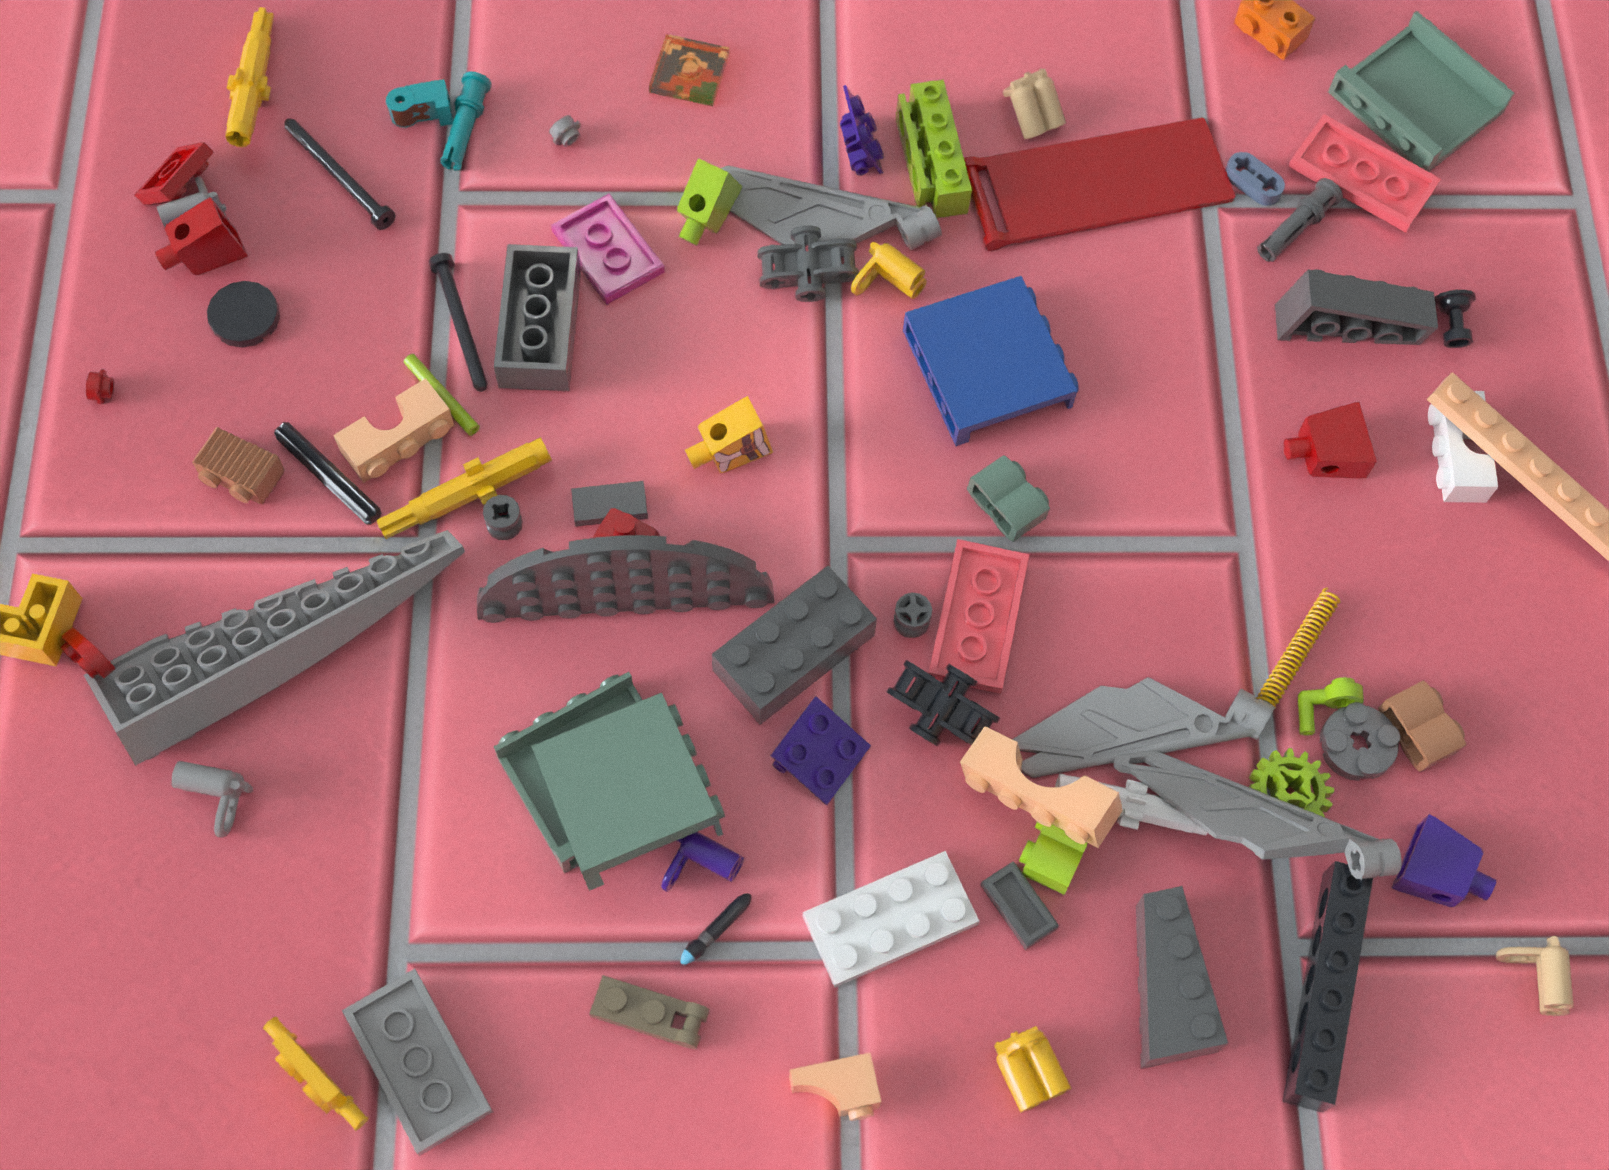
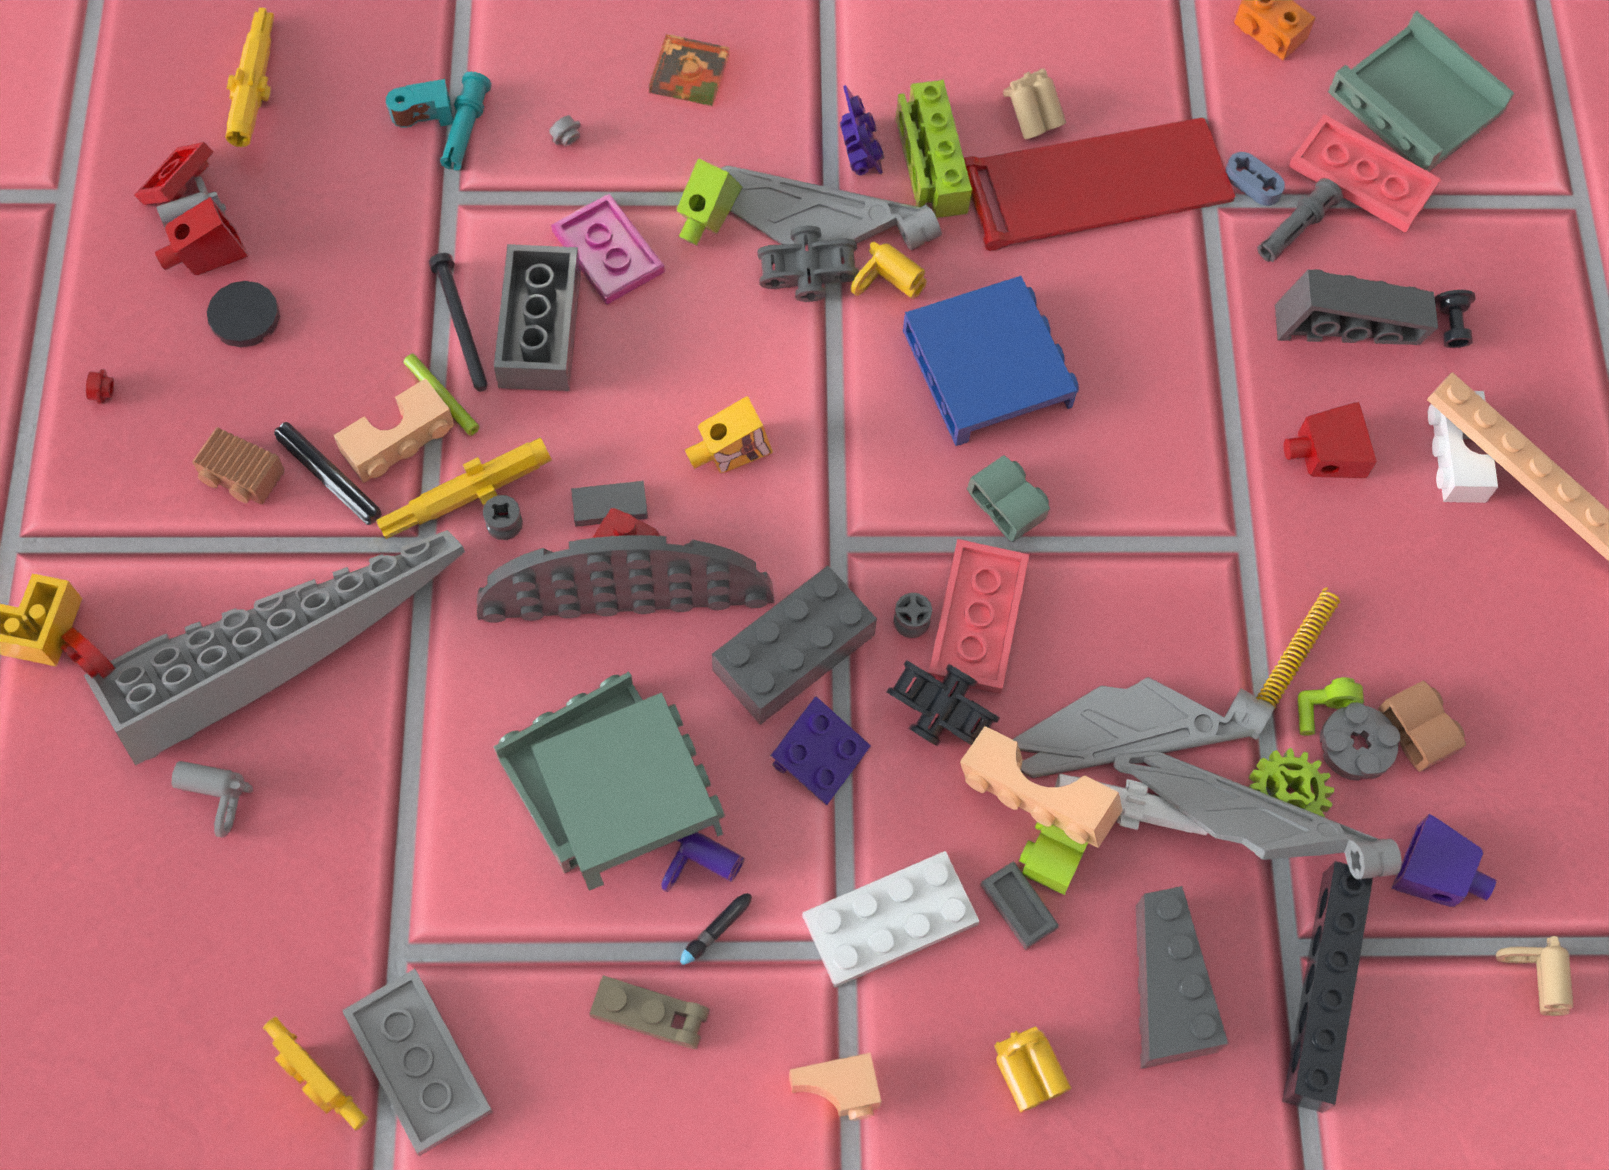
black bar [284,118,396,230] -> none

